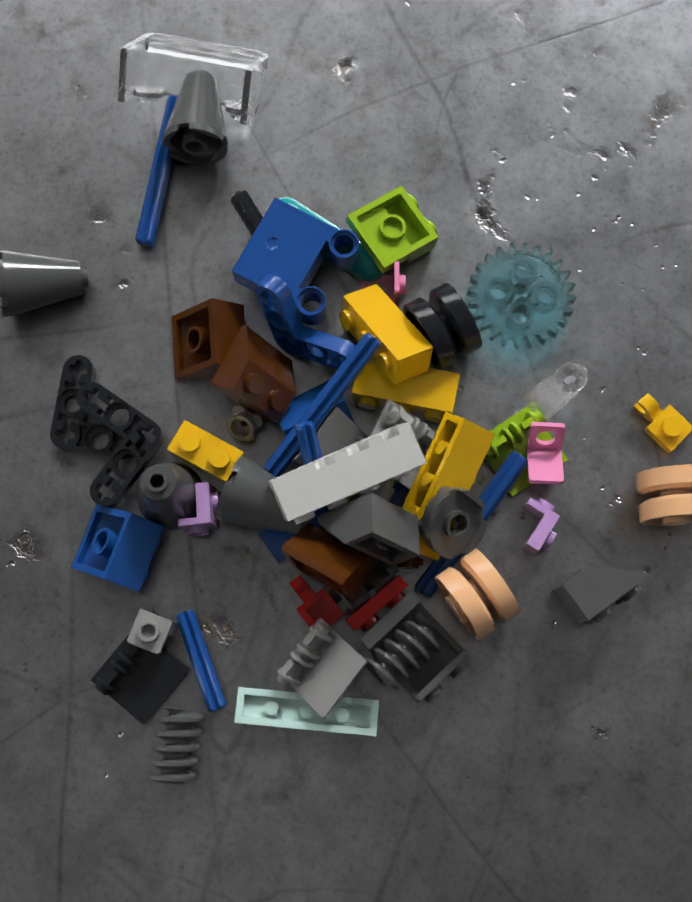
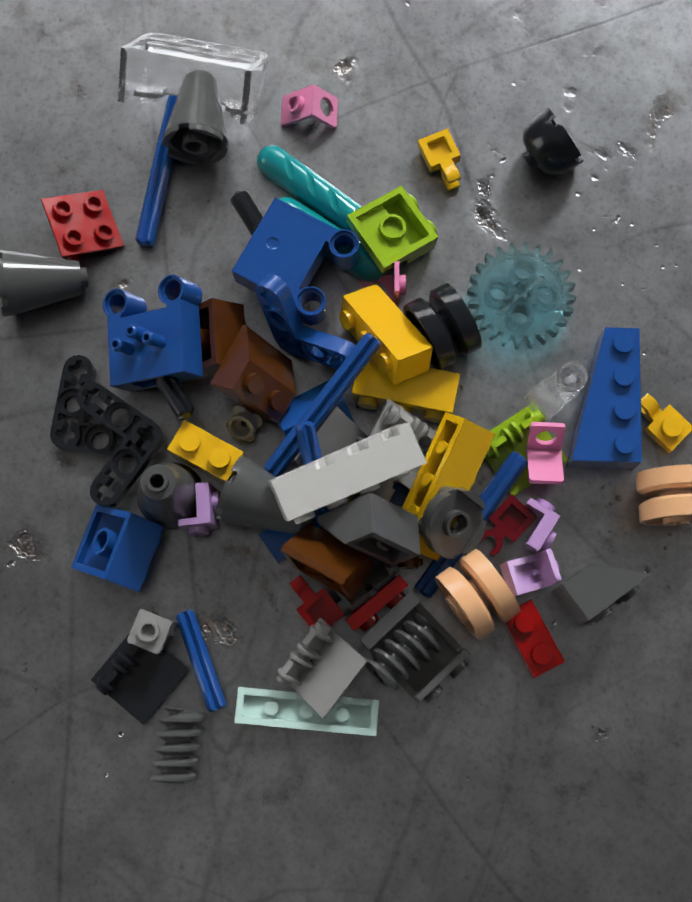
none -> red hinge [41,190,124,262]
none -> blue piece [103,274,203,421]
none -> teal piece [257,145,362,232]
none -> bright pink bracket [281,84,338,128]
none -> yellow plate [418,128,461,192]
none -> dark red plate [478,494,537,557]
none -> lavender bracket [499,549,562,597]
none -> red plate [503,599,565,678]
none -> black cylinder [522,107,584,175]
none -> blue wedge [565,327,642,470]

